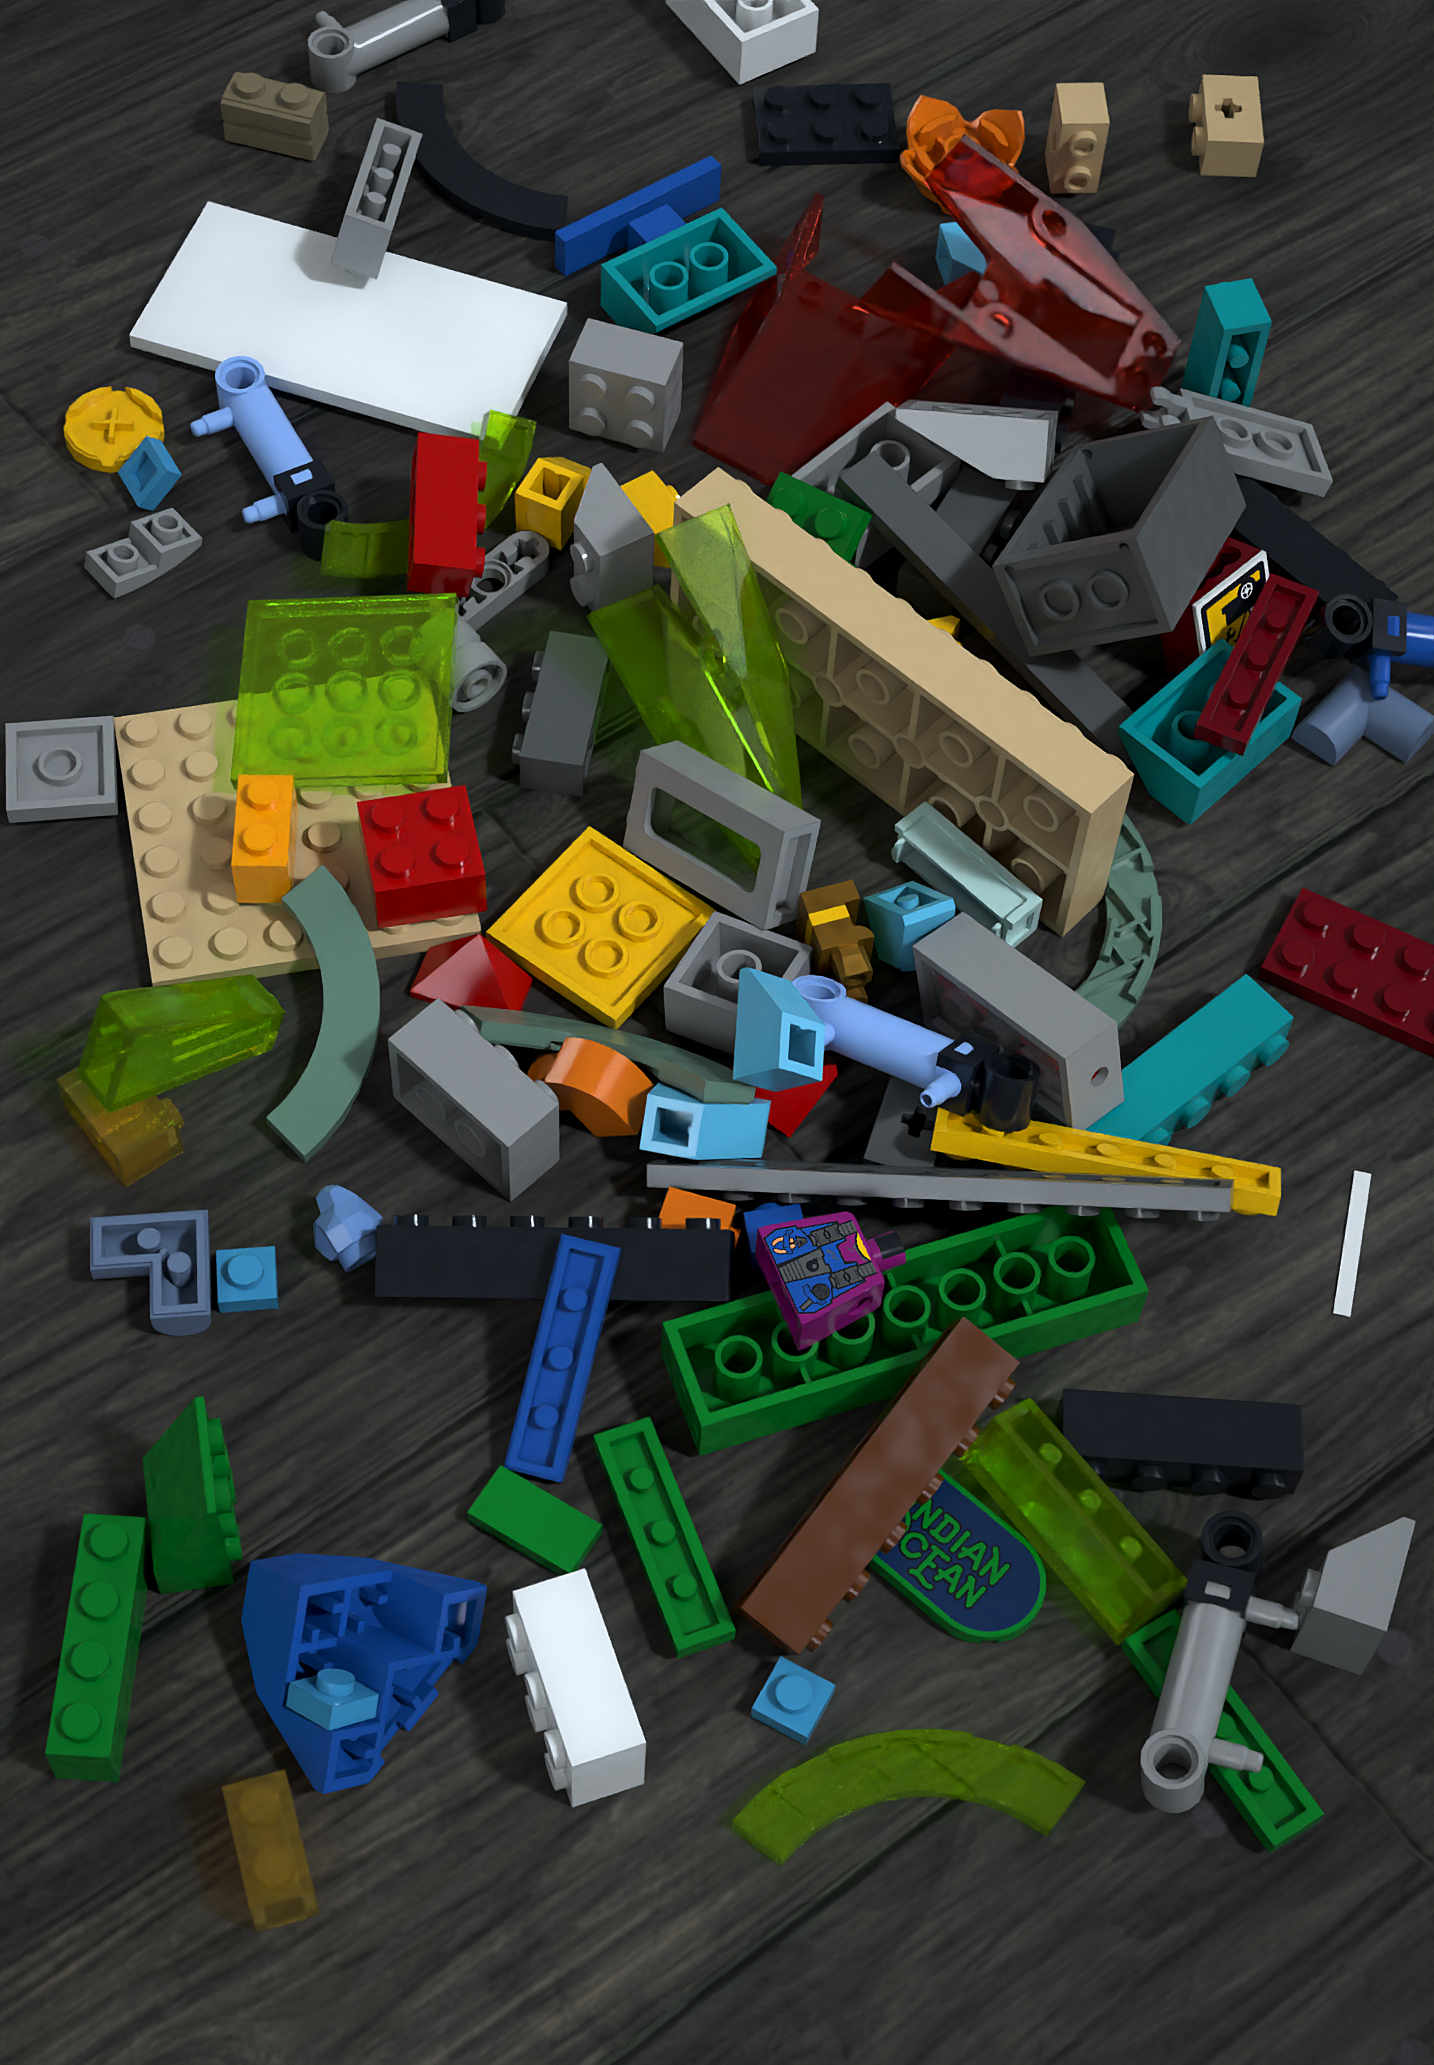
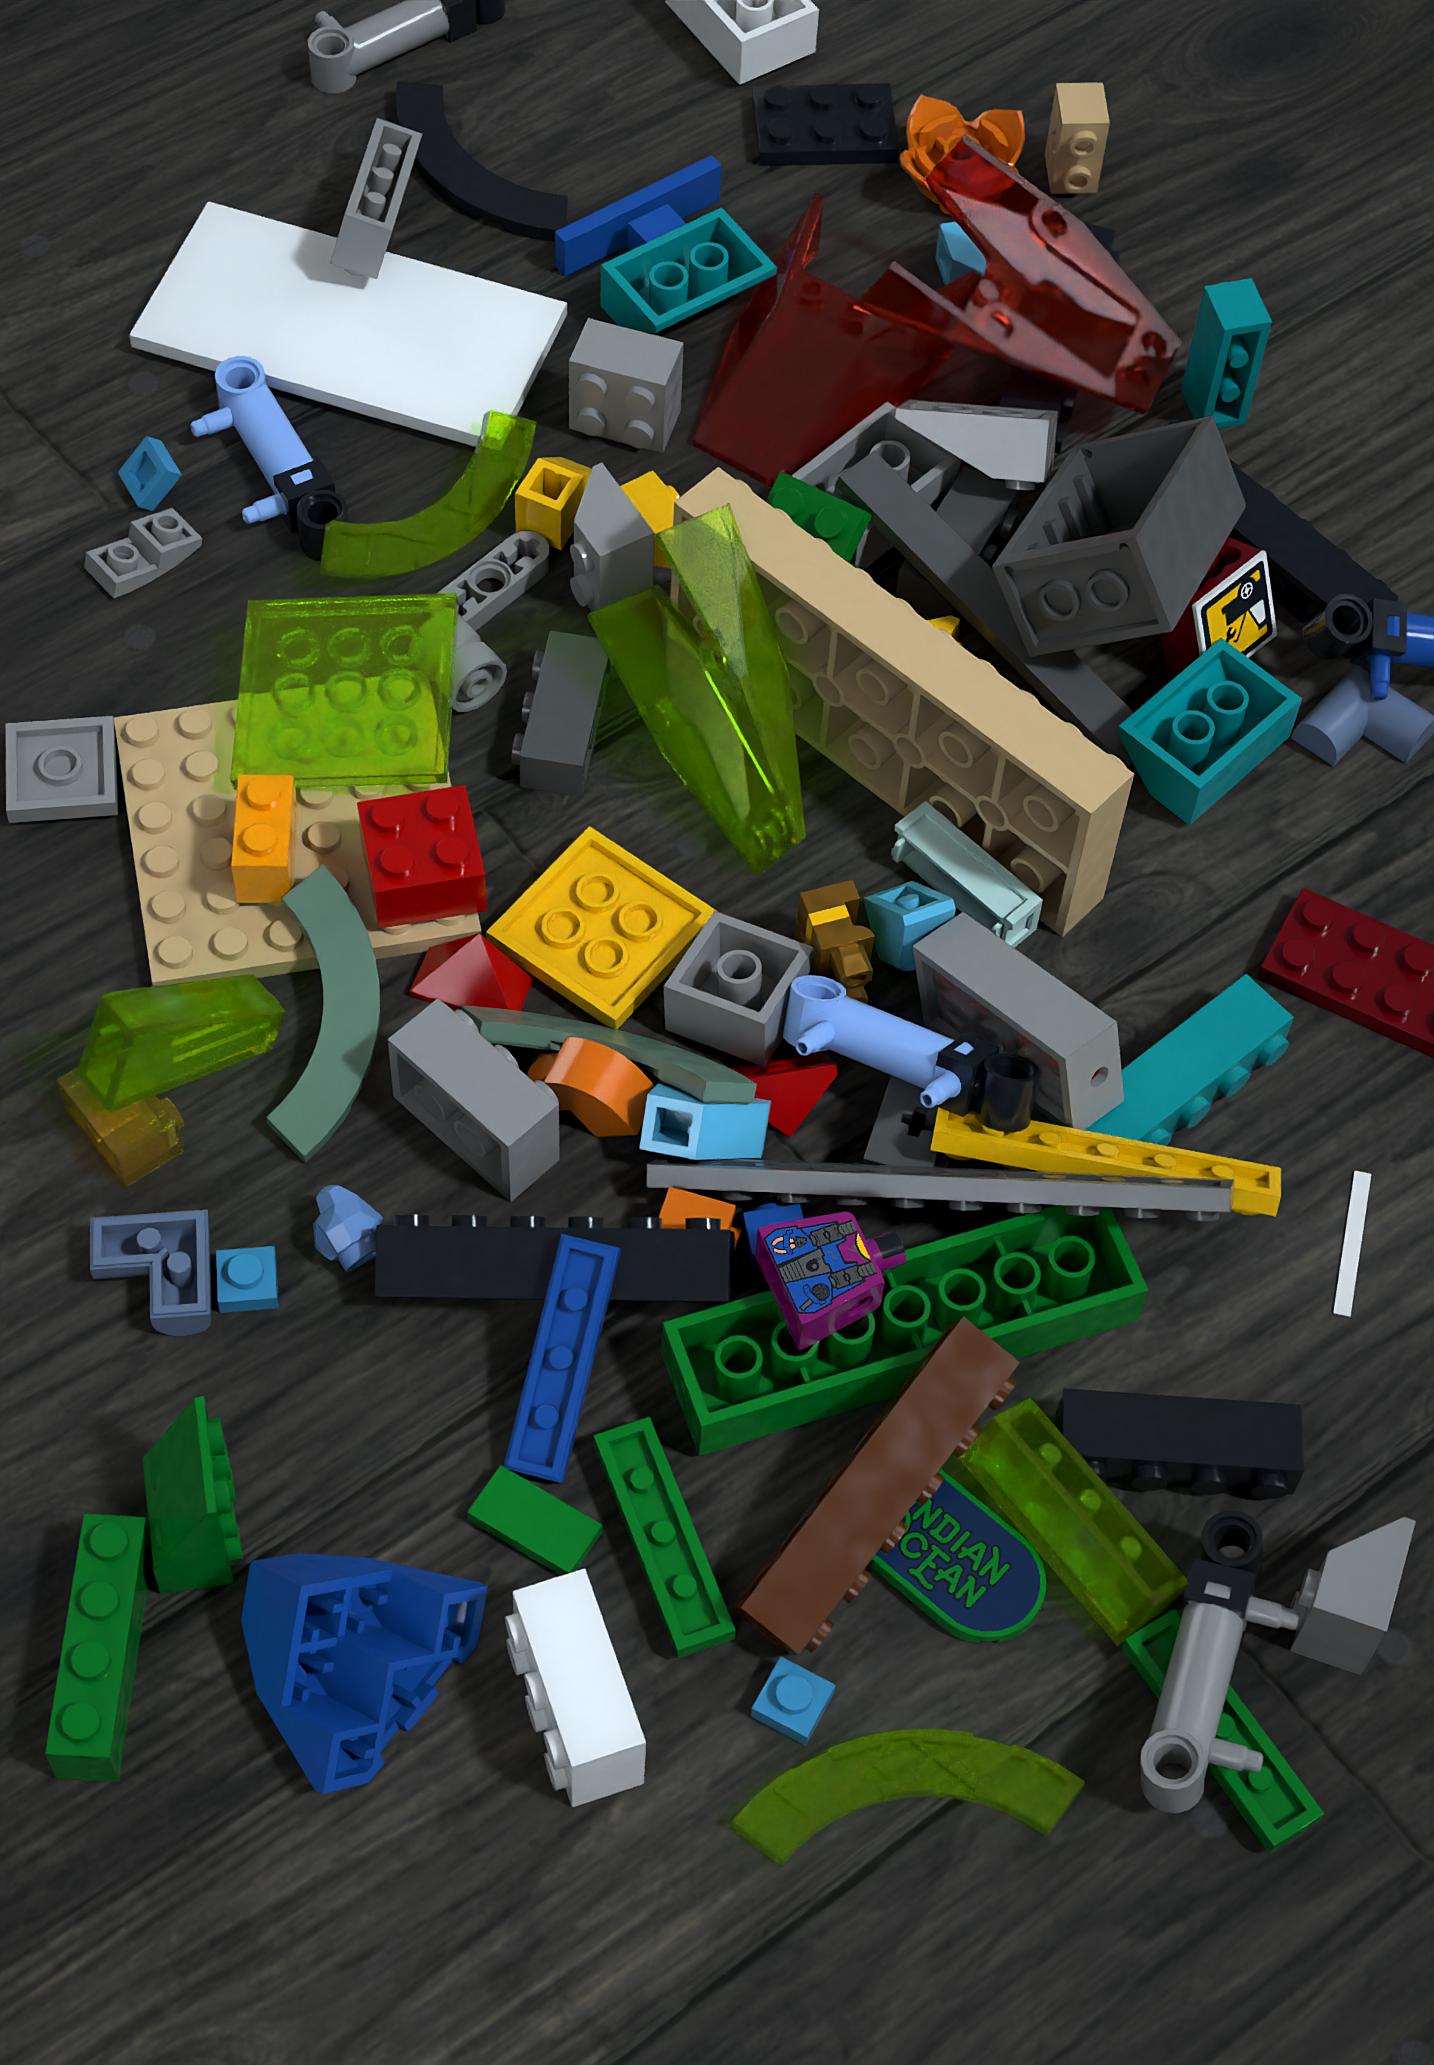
yellow tile [64,386,165,473] -> none
dark tan brick [220,72,329,161] -> none
clear yellow brick [222,1769,320,1933] -> none
dark azure plate [286,1668,379,1731] -> none
red brick [406,432,487,598] -> none
light grey piece [623,740,821,931] -> none
medium azure slope [733,967,825,1092] -> none
sand green tile [1075,813,1162,1030] -> none
light grey tile [1139,387,1333,497] -> none
tan brick [1189,75,1264,177] -> none
dark red plate [1193,573,1320,756] -> none

